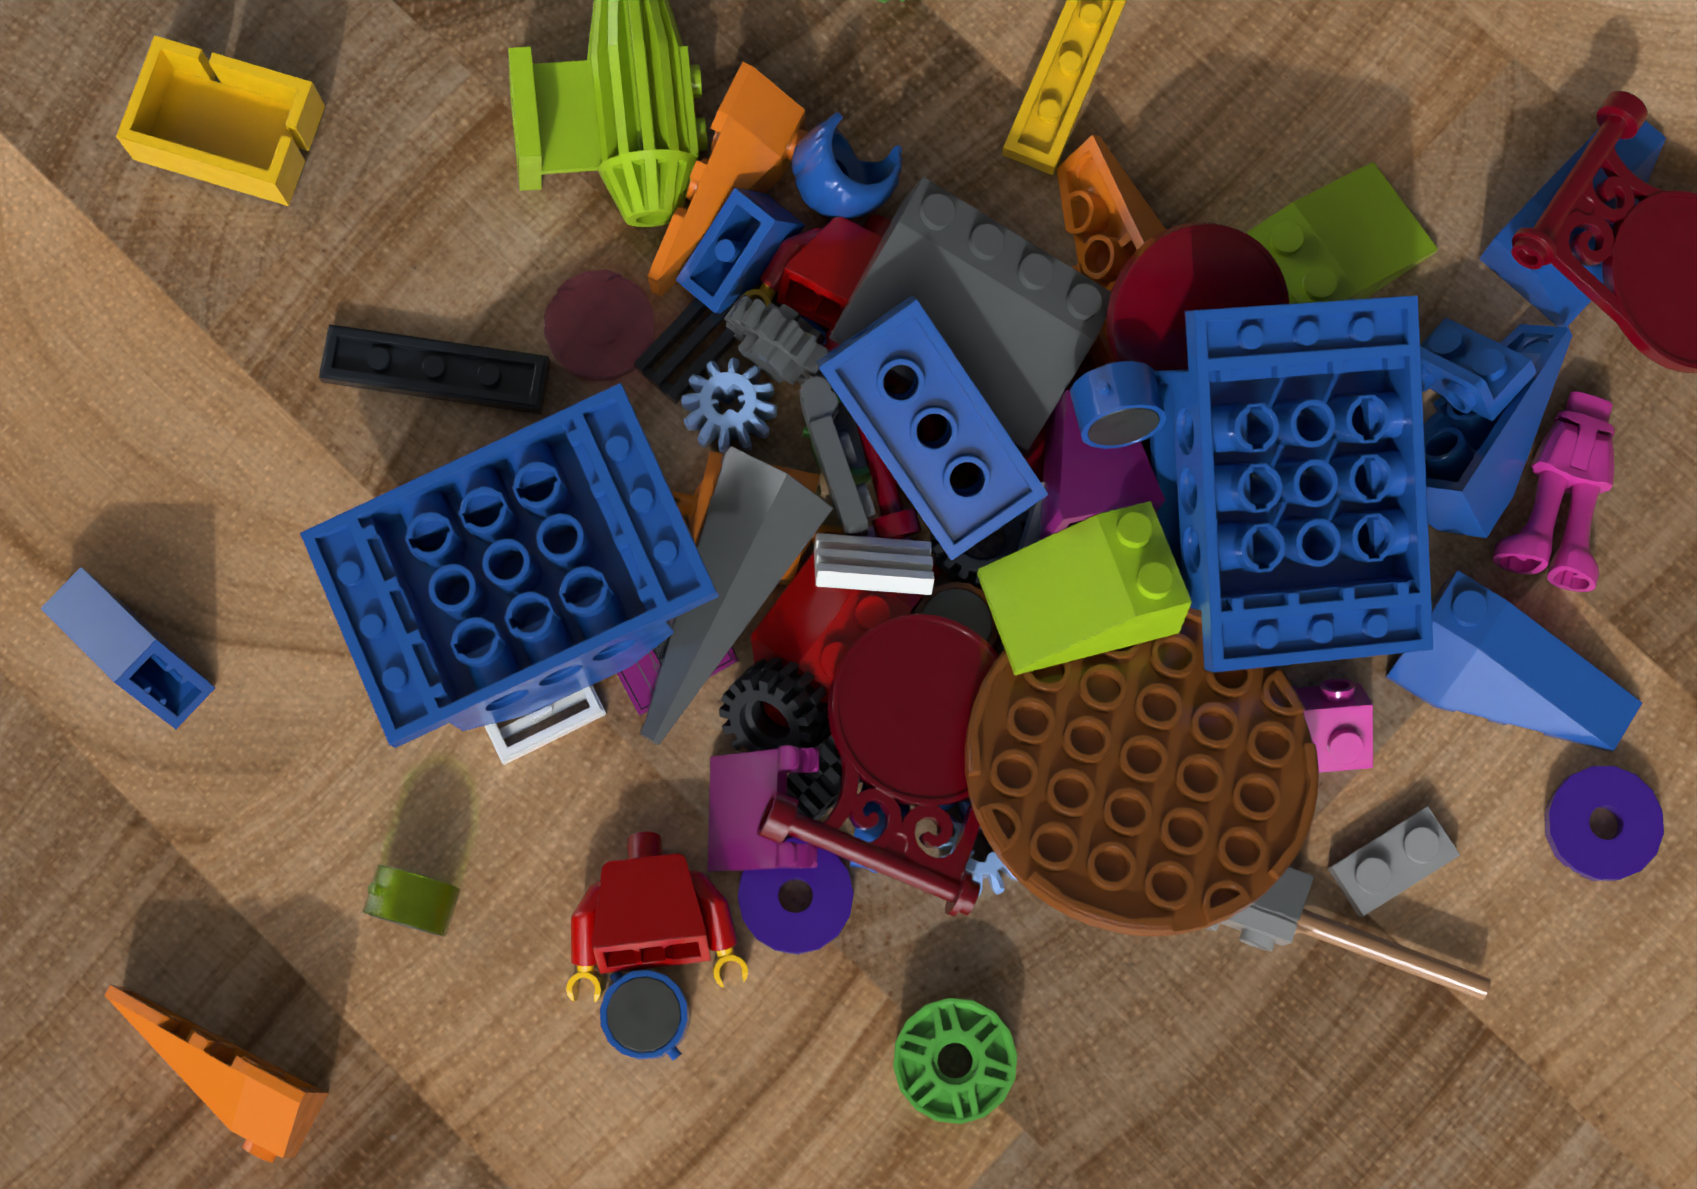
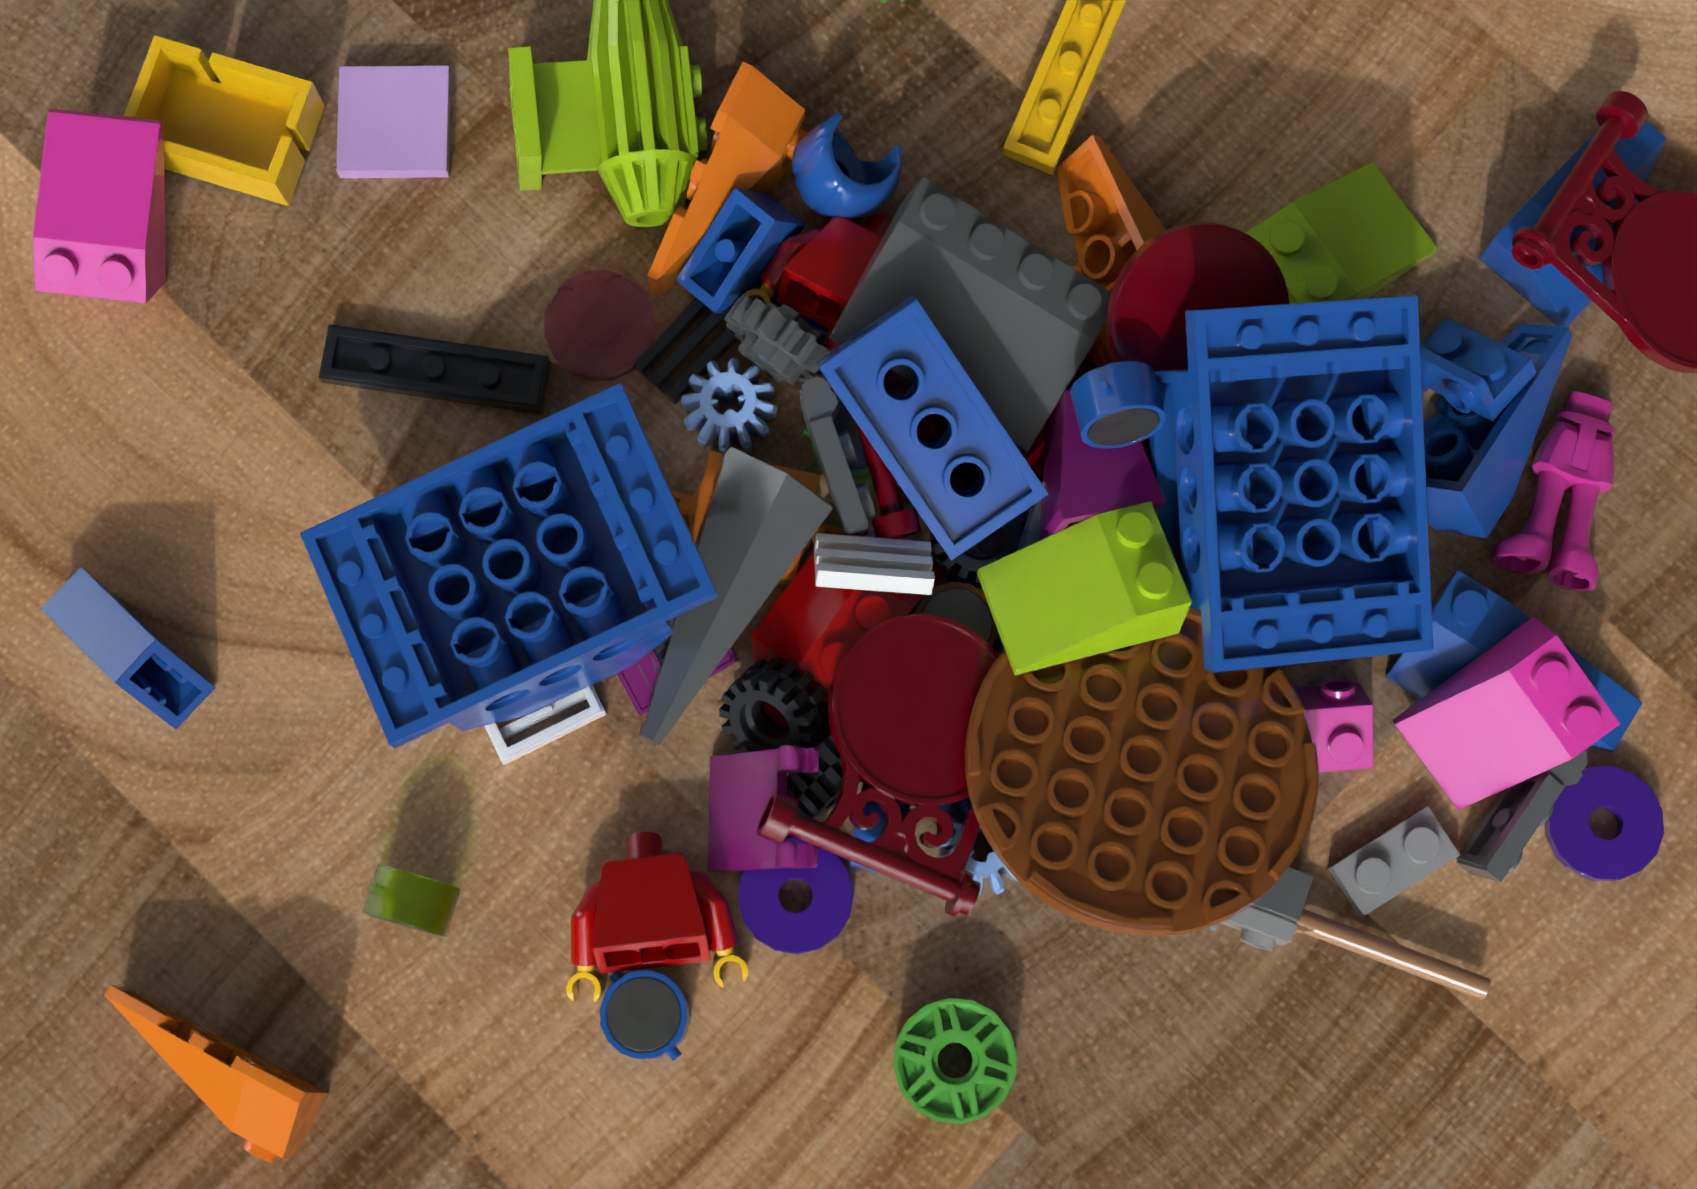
none -> dark pink slope [33,108,166,303]
none -> lavender tile [336,66,452,178]
none -> slope [1392,616,1620,810]
none -> dark grey hinge [1456,750,1589,882]

